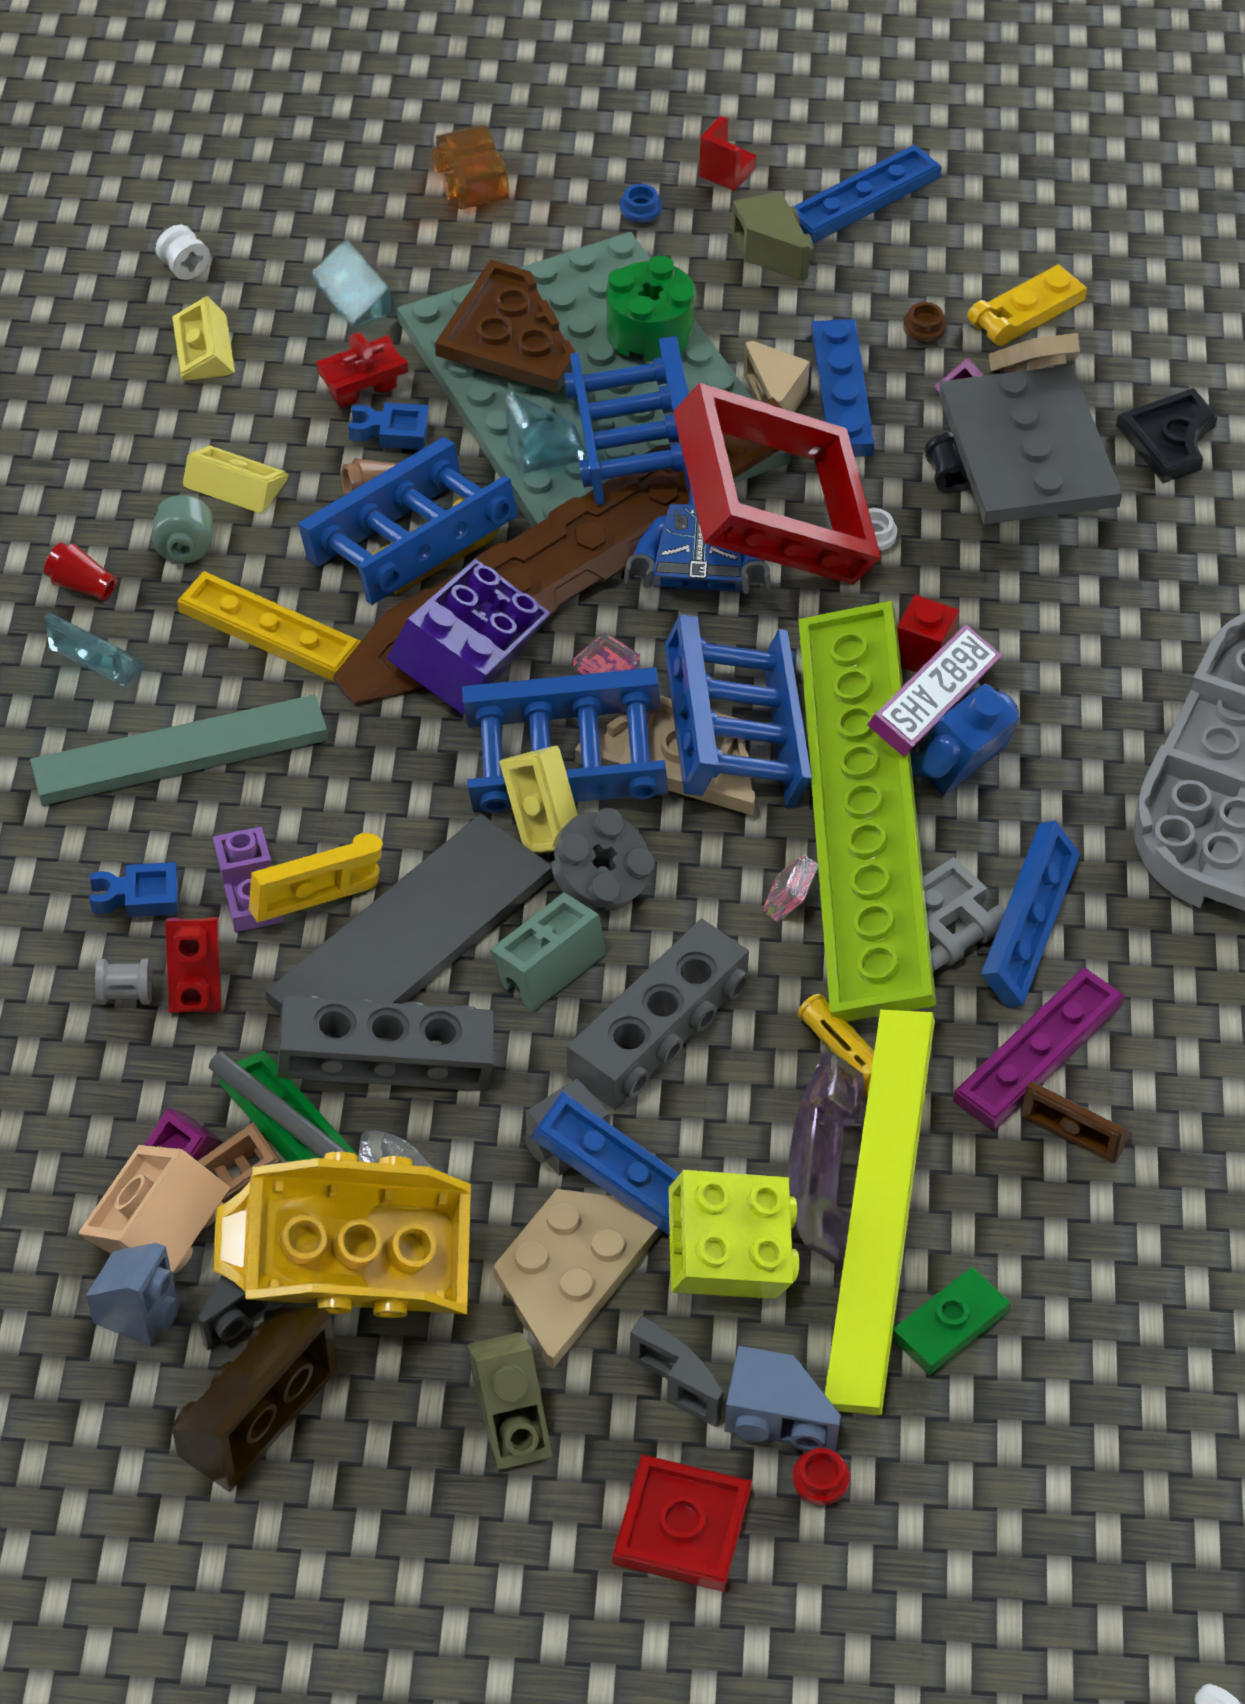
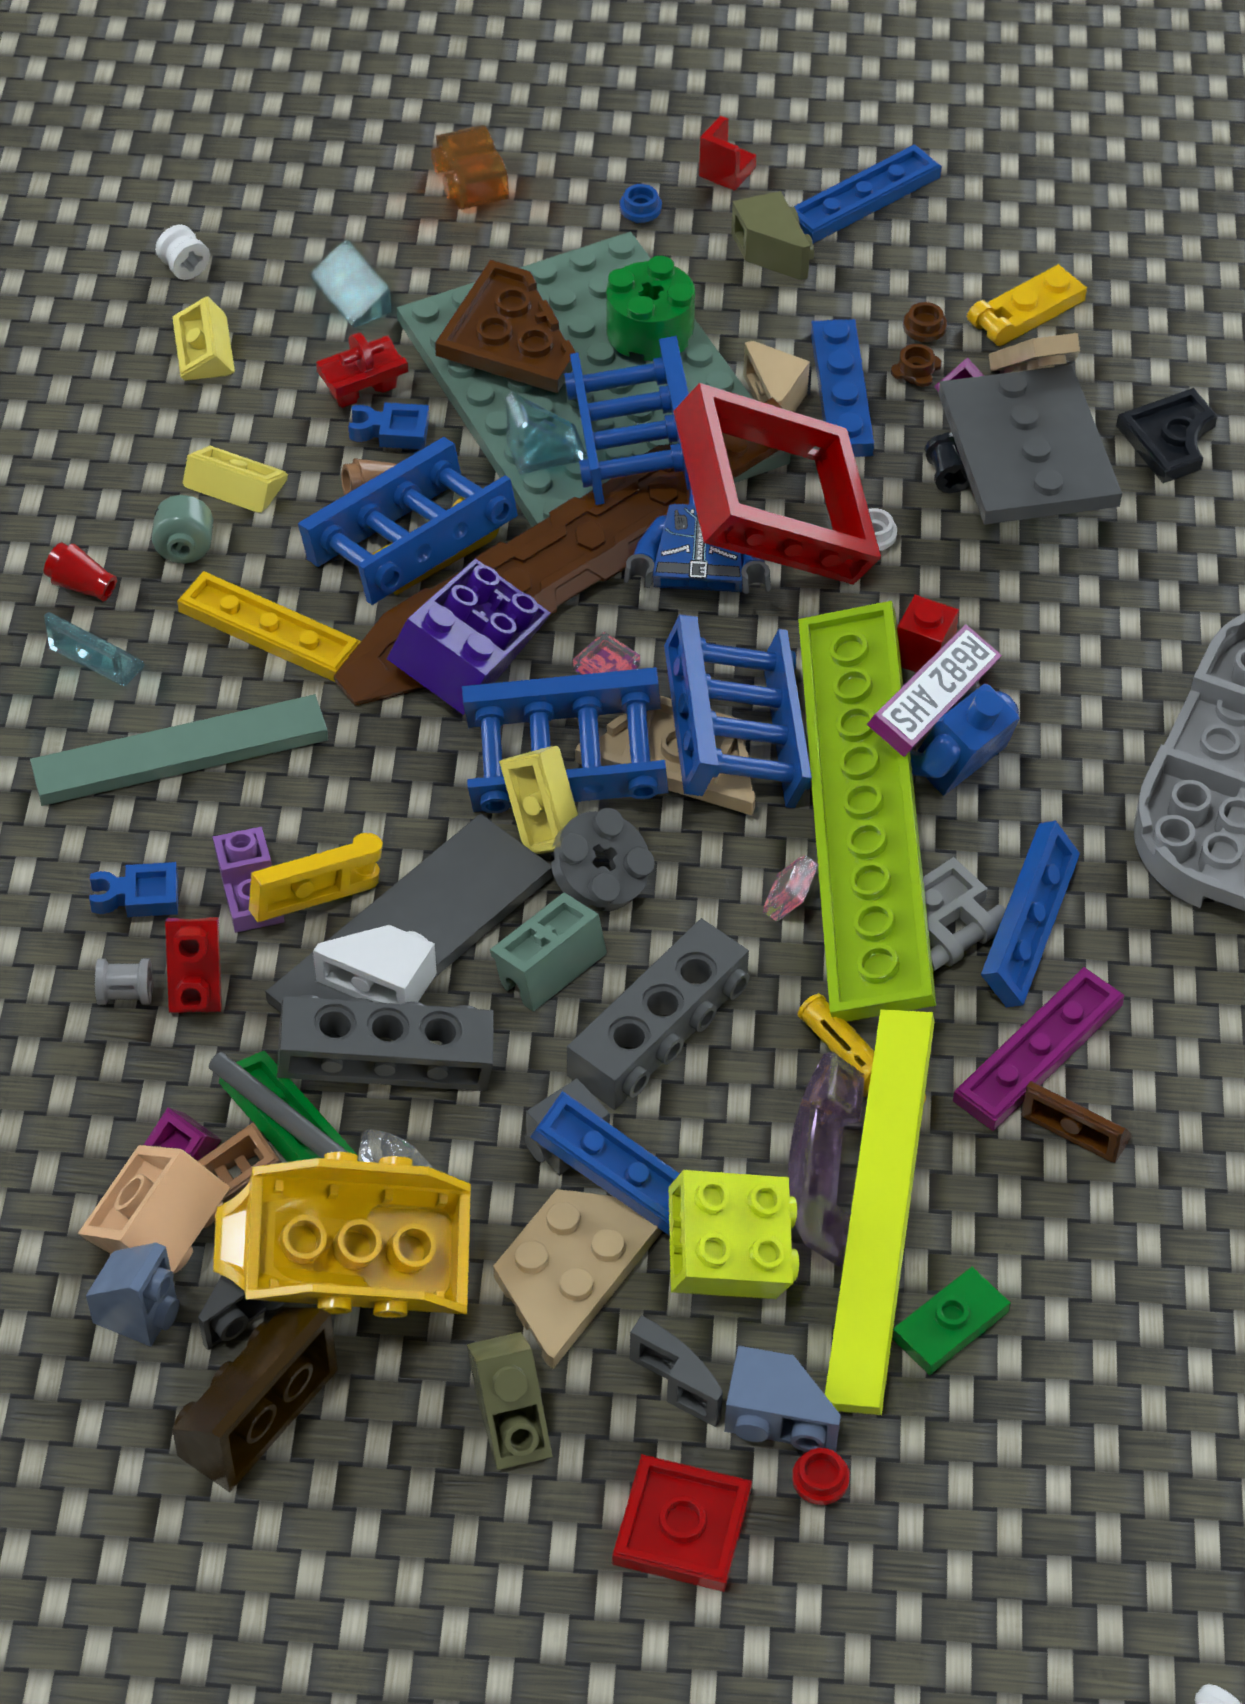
none -> white slope [313,925,437,1004]
none -> reddish brown plate [891,344,942,387]

